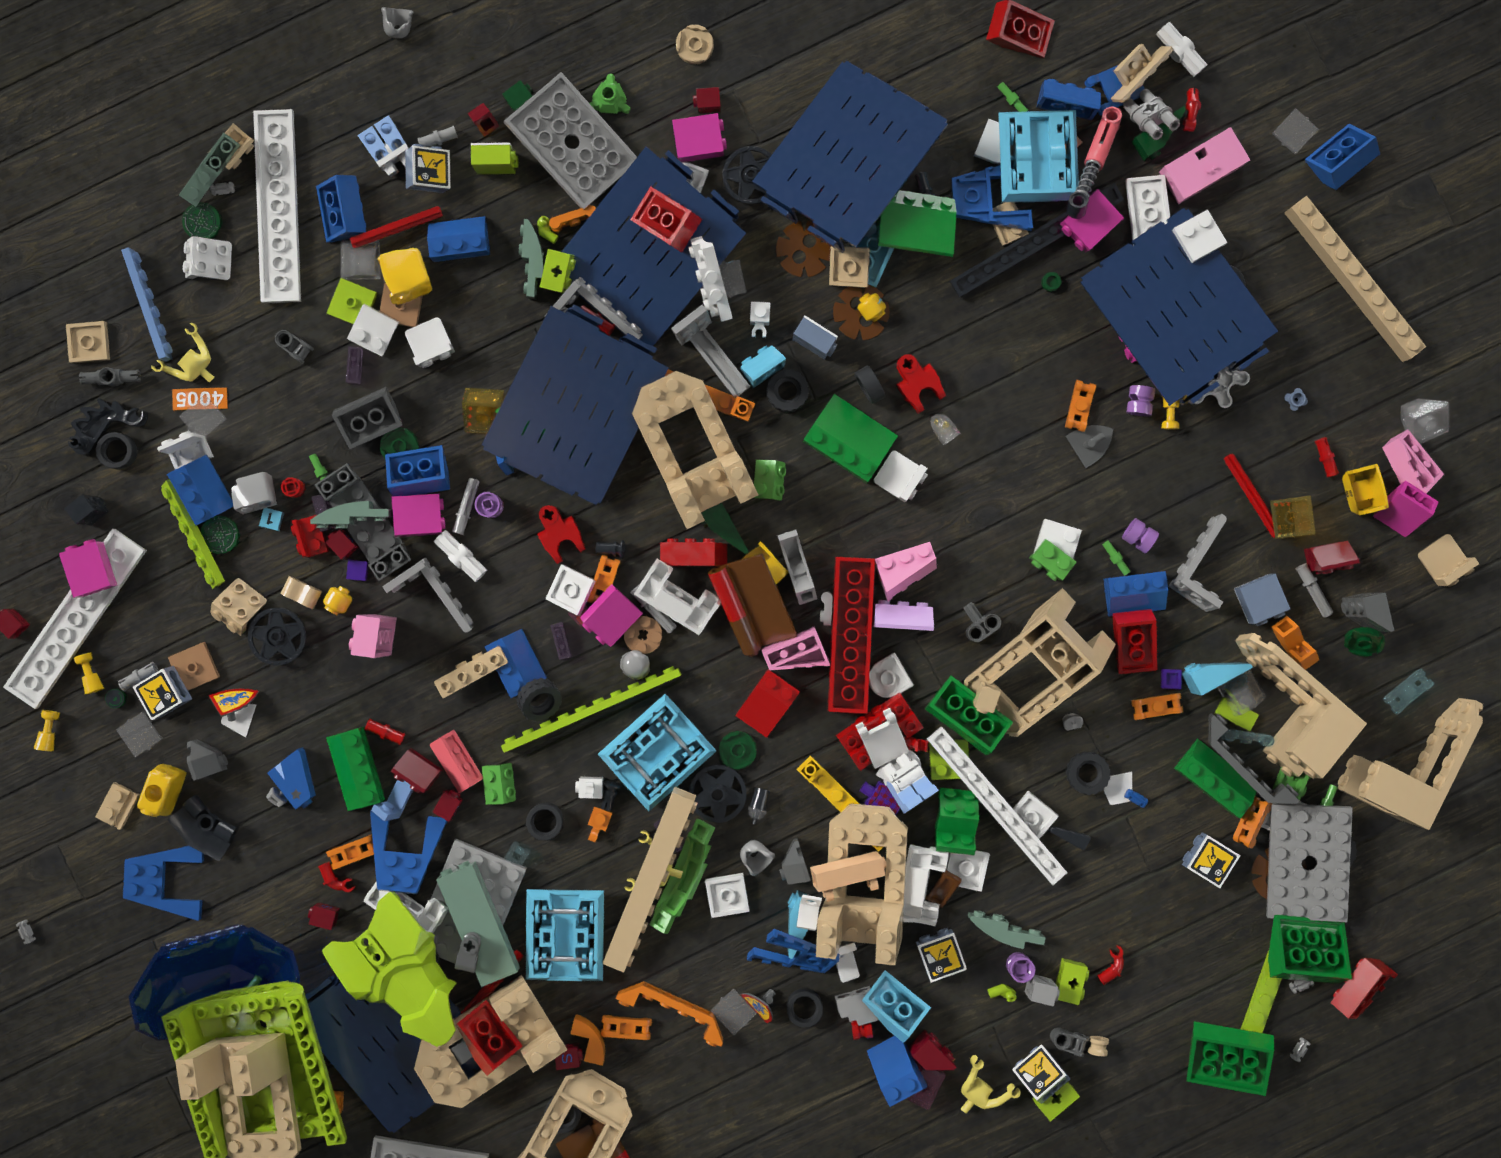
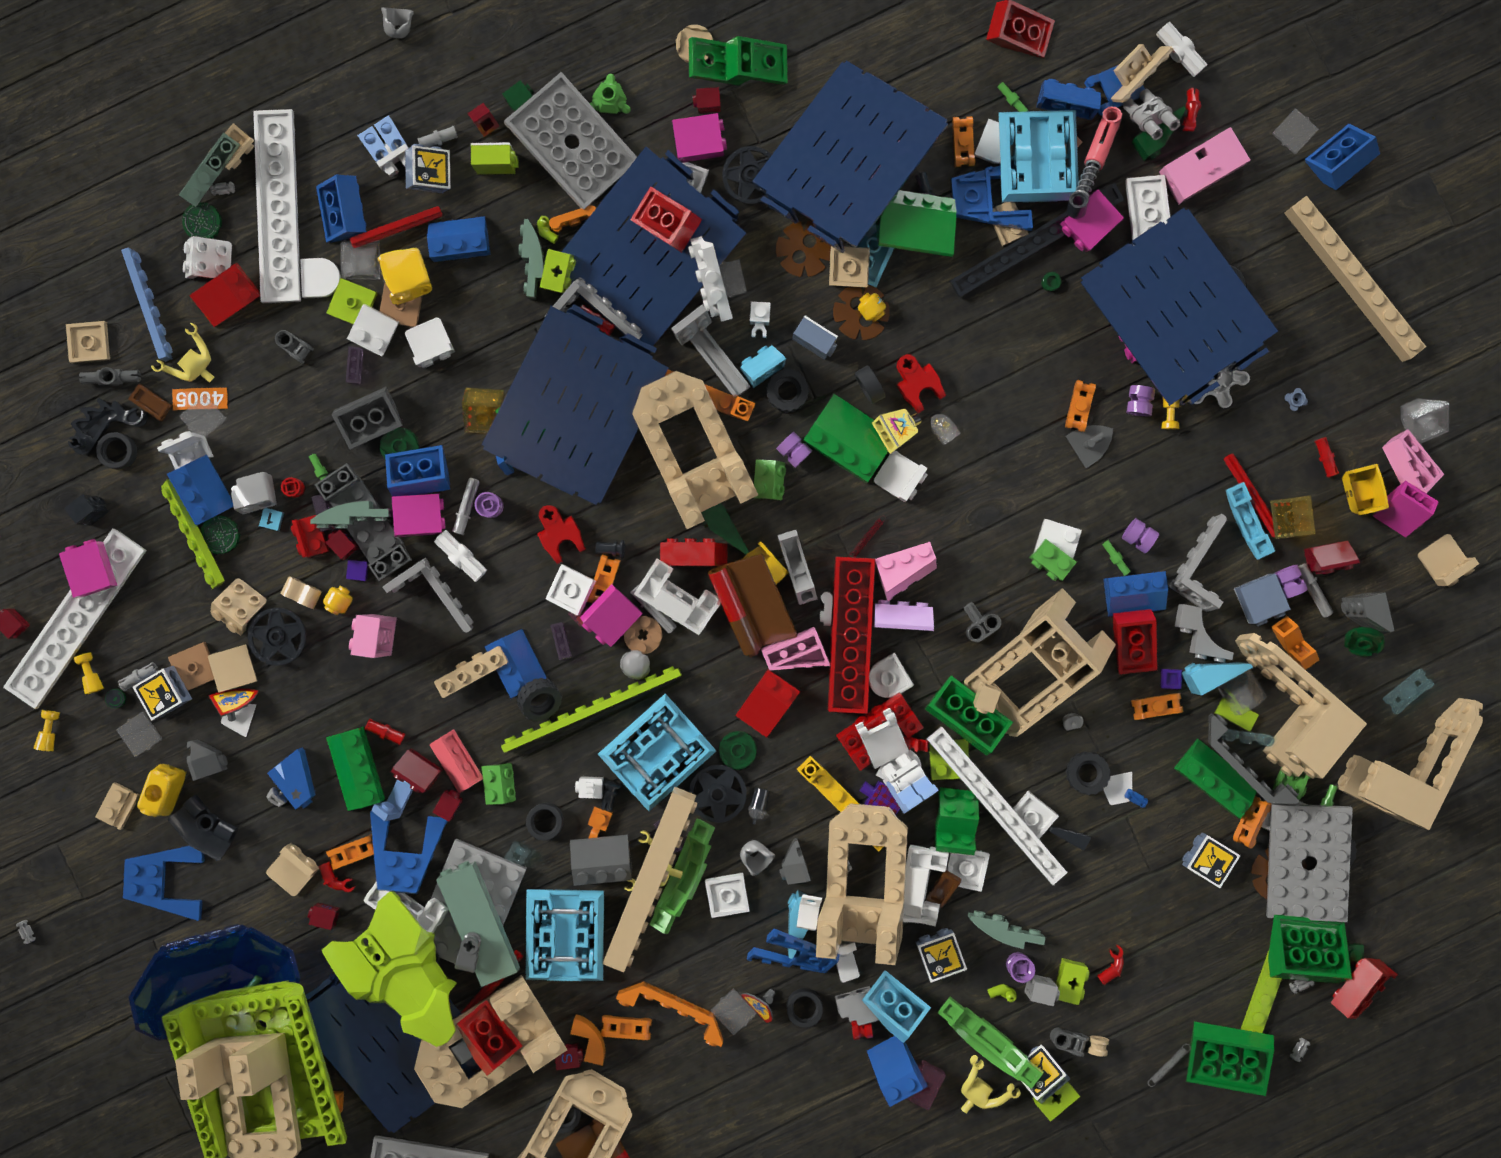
light nougat brick [810,851,887,902] -> none
dark red slope [909,1030,957,1070] -> none
white plate [1172,210,1227,263] -> none
none -> reddish brown tile [129,384,173,421]
none -> red slope [189,263,260,327]
none -> tan tile [208,644,257,693]
none -> tan bracket [266,843,319,896]
none -> white tile [300,258,341,298]
none -> dark grey slope [570,835,632,886]
none -> green bracket [688,36,788,85]
none -> medium lavender wheel [776,432,813,468]
none -> dark red piece [848,515,886,558]
none -> light yellow torso [872,409,921,454]
none -> bright green piece [938,997,1044,1089]
none -> orange plate [953,117,975,167]
none -> light grey piece [1148,1044,1190,1087]
none -> light grey arch [1175,604,1234,663]
none -> medium azure slope [1226,482,1275,560]
none -> medium lavender wheel [1274,565,1308,599]
none -> dark green plate [1347,944,1364,965]

